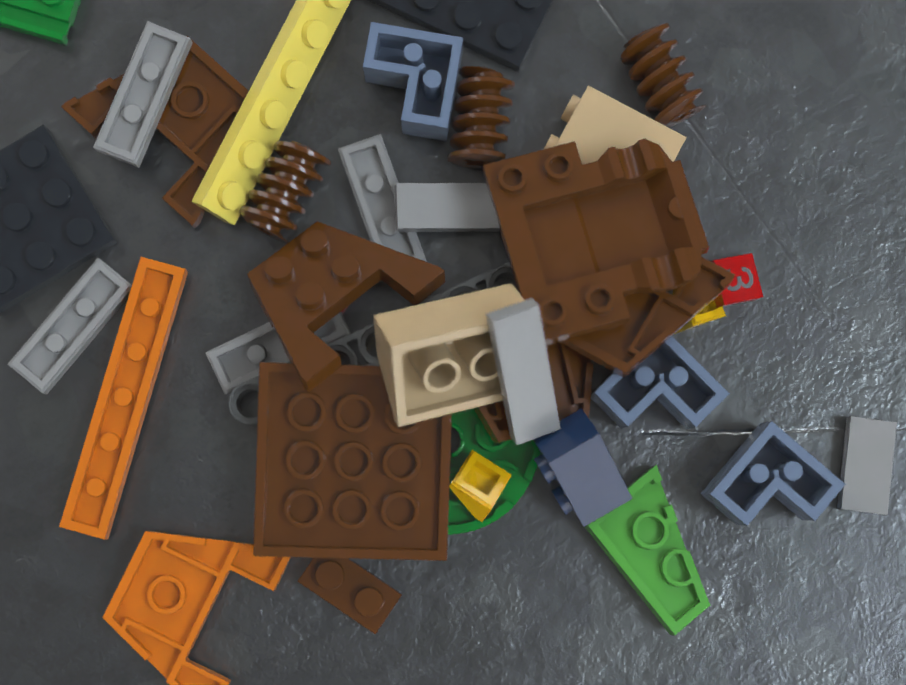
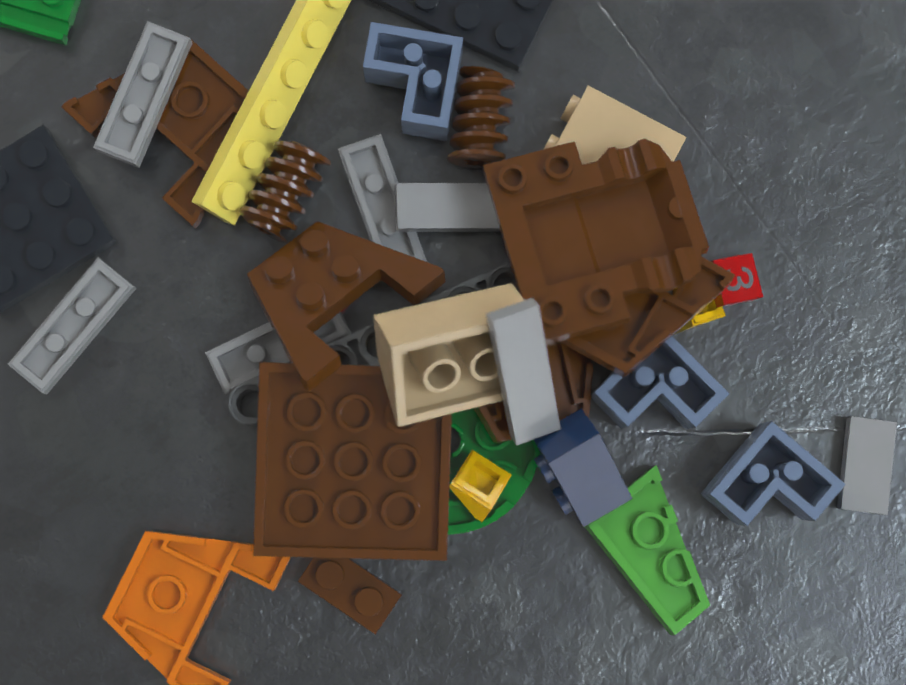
orange plate [59,257,188,540] -> none
reddish brown piece [620,23,707,127] -> none

